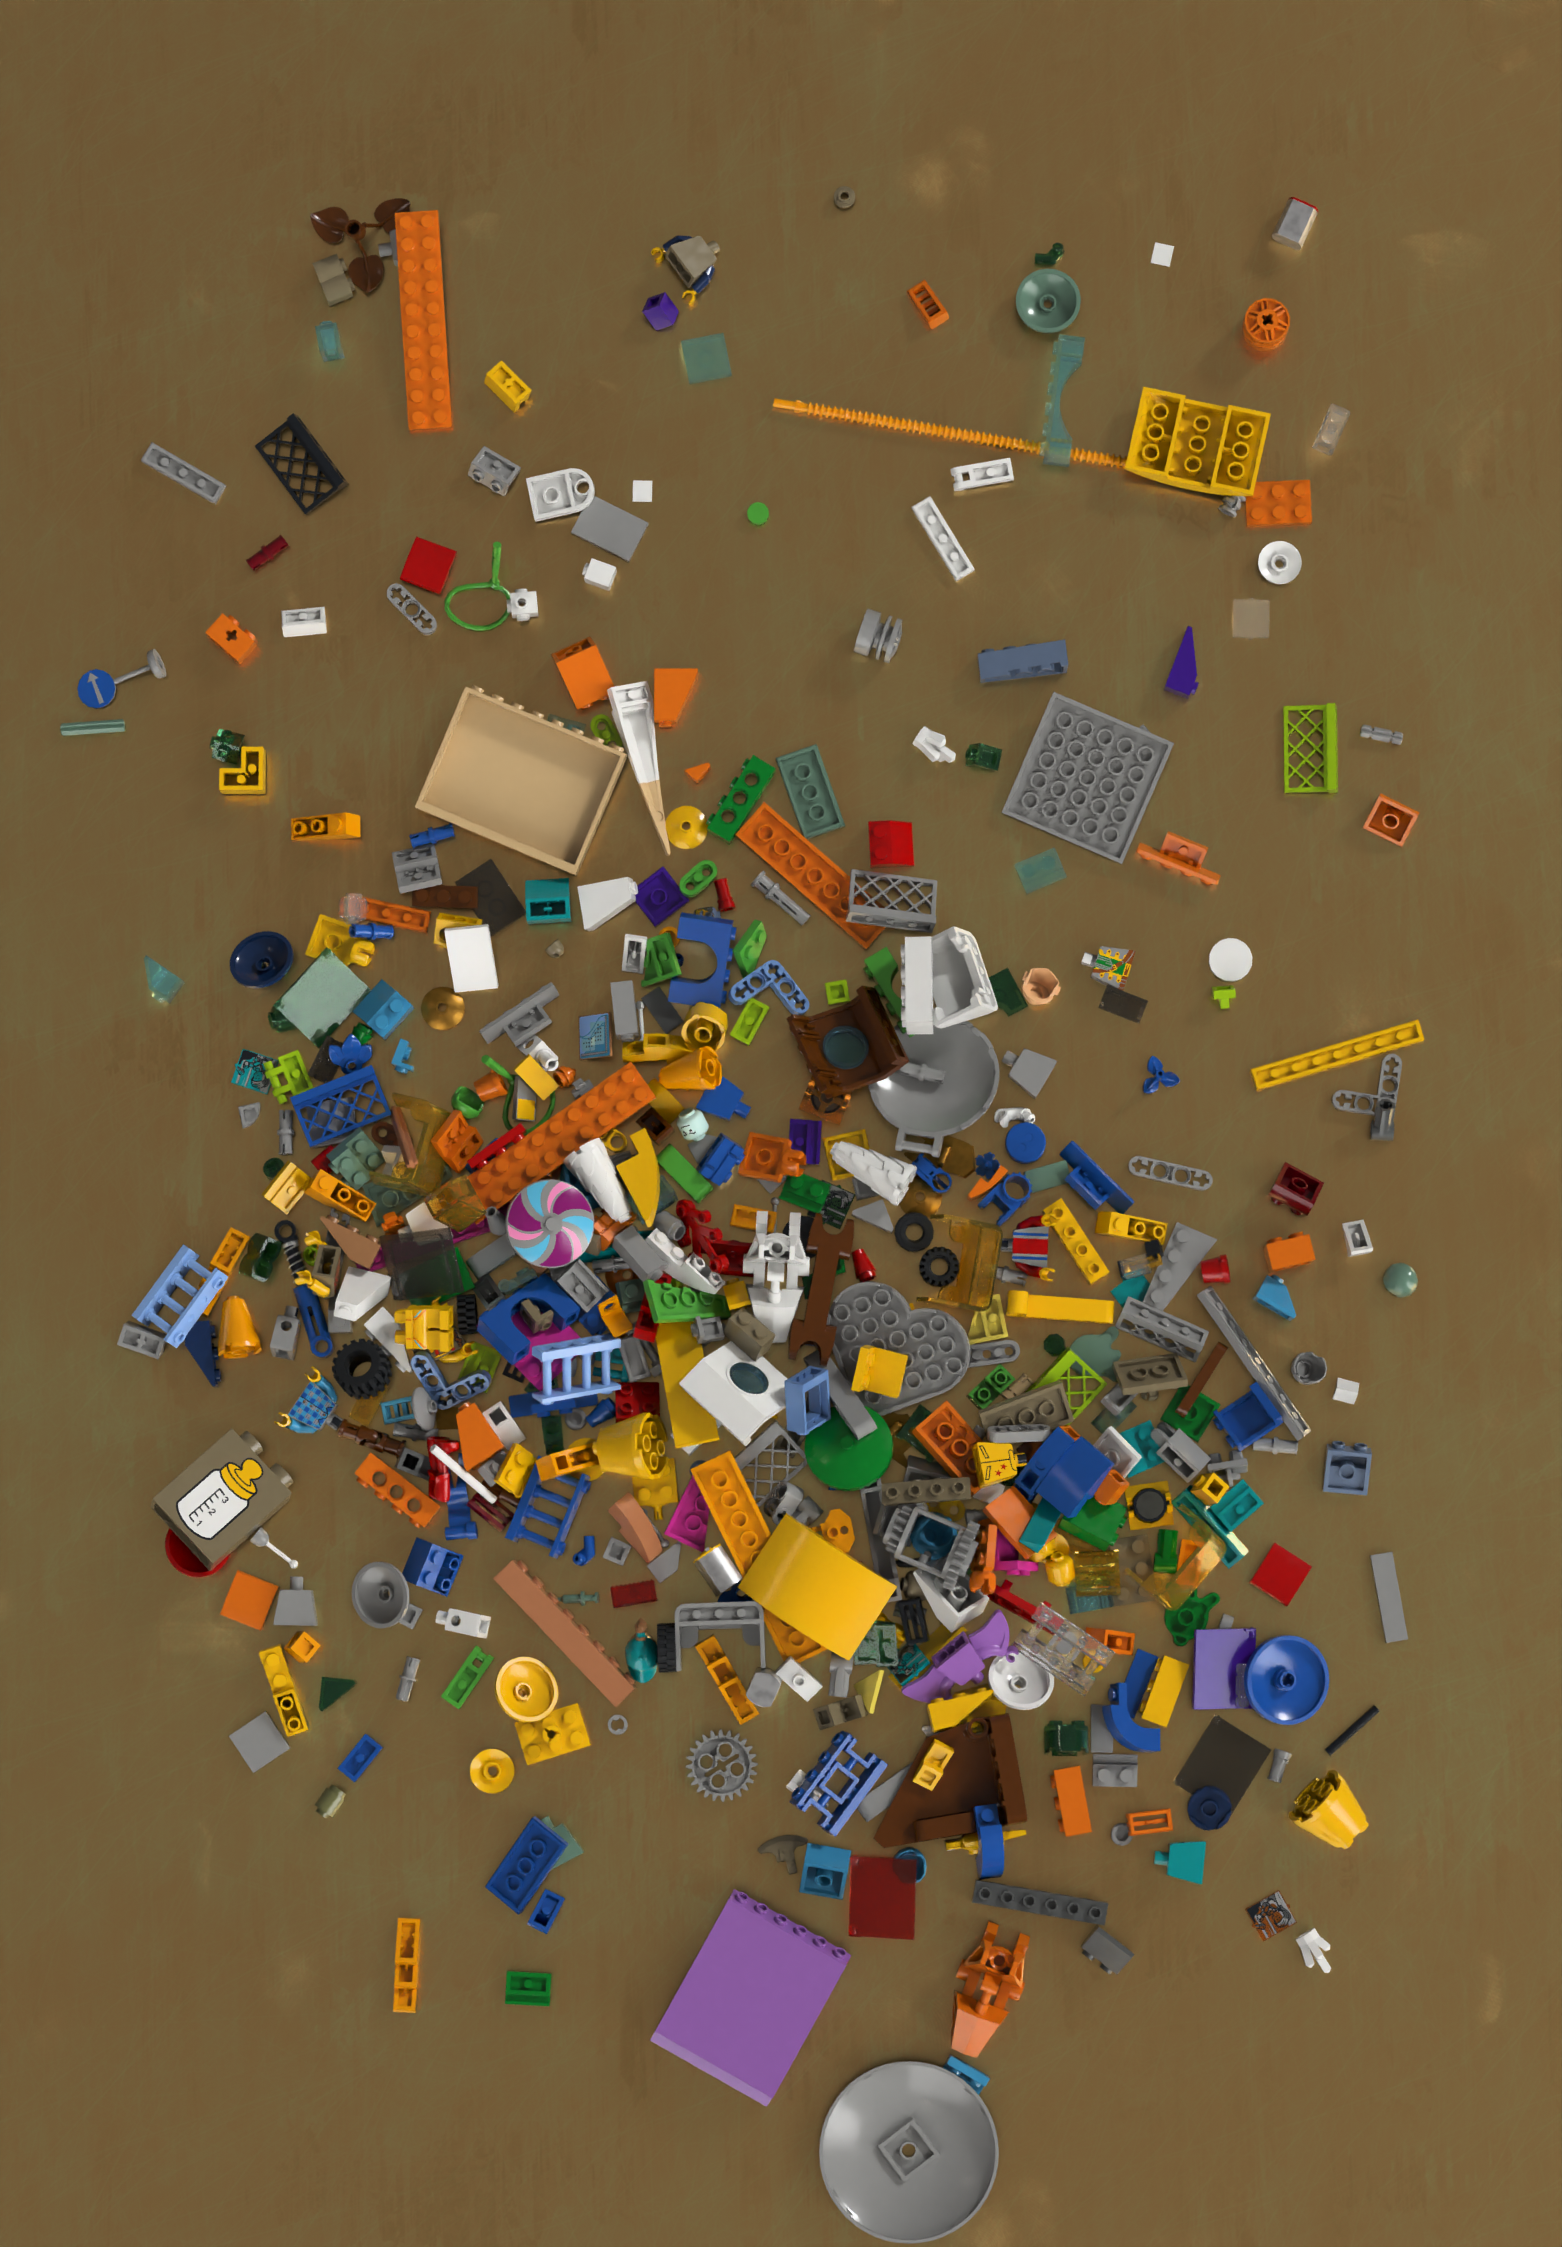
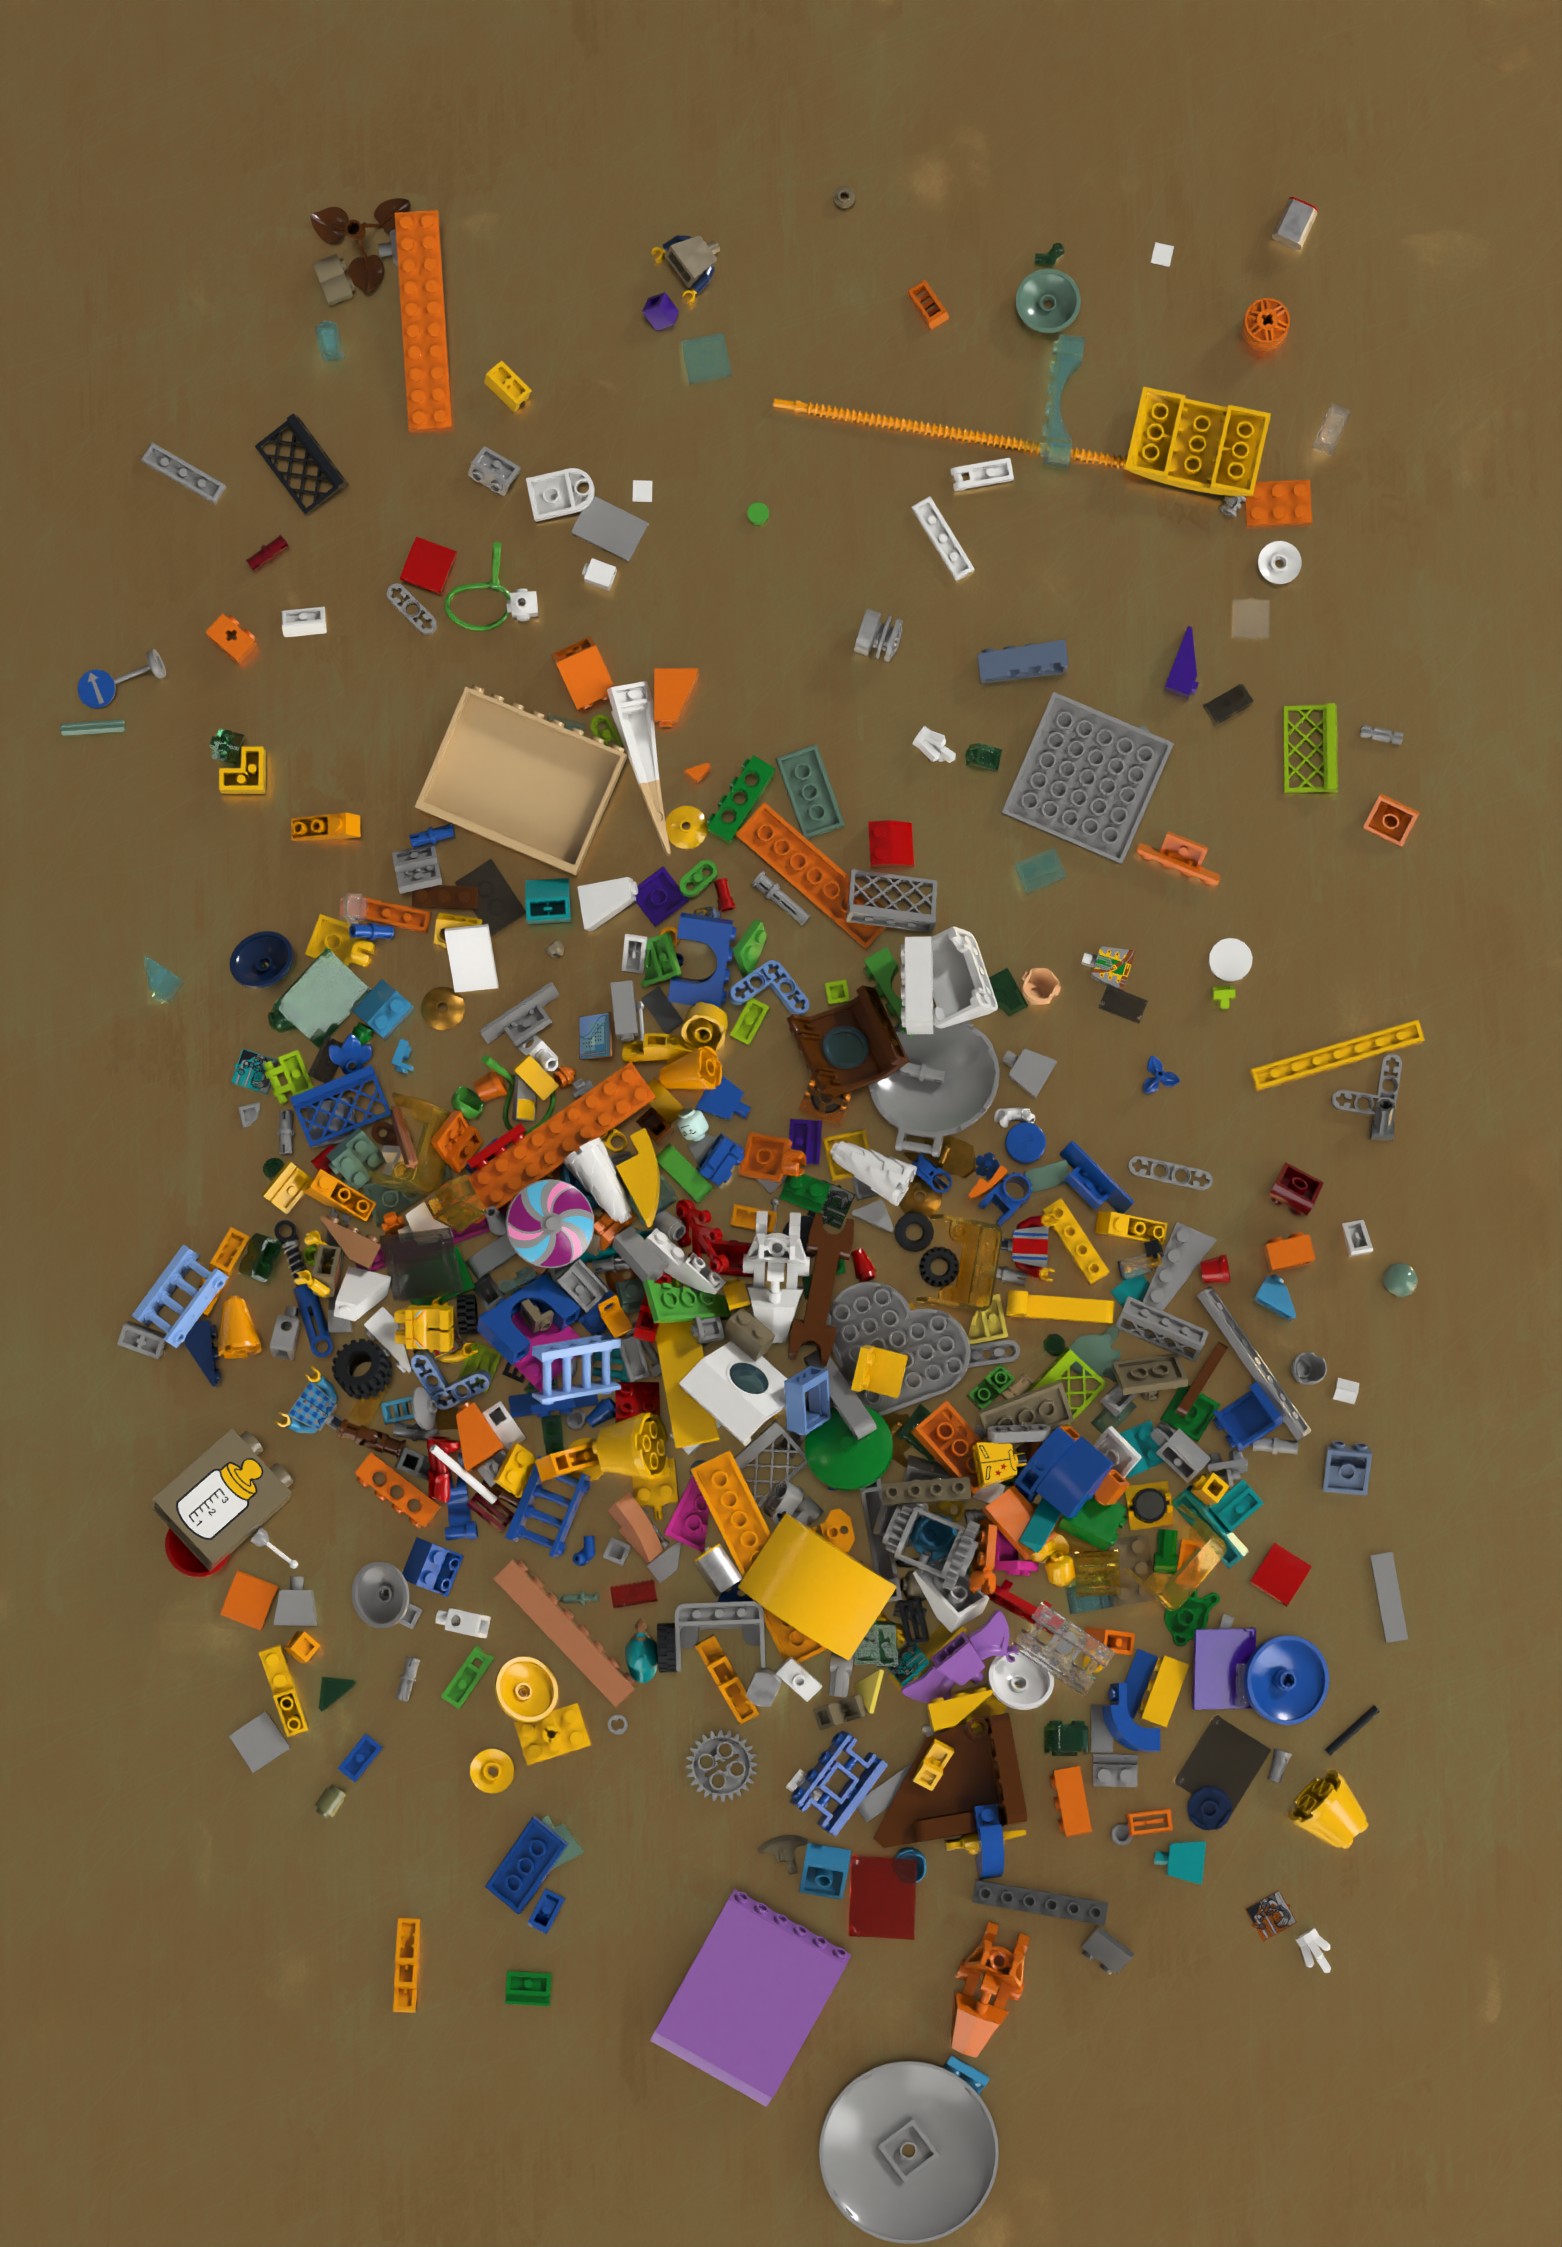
none -> clear smoke hinge [1203,684,1254,727]

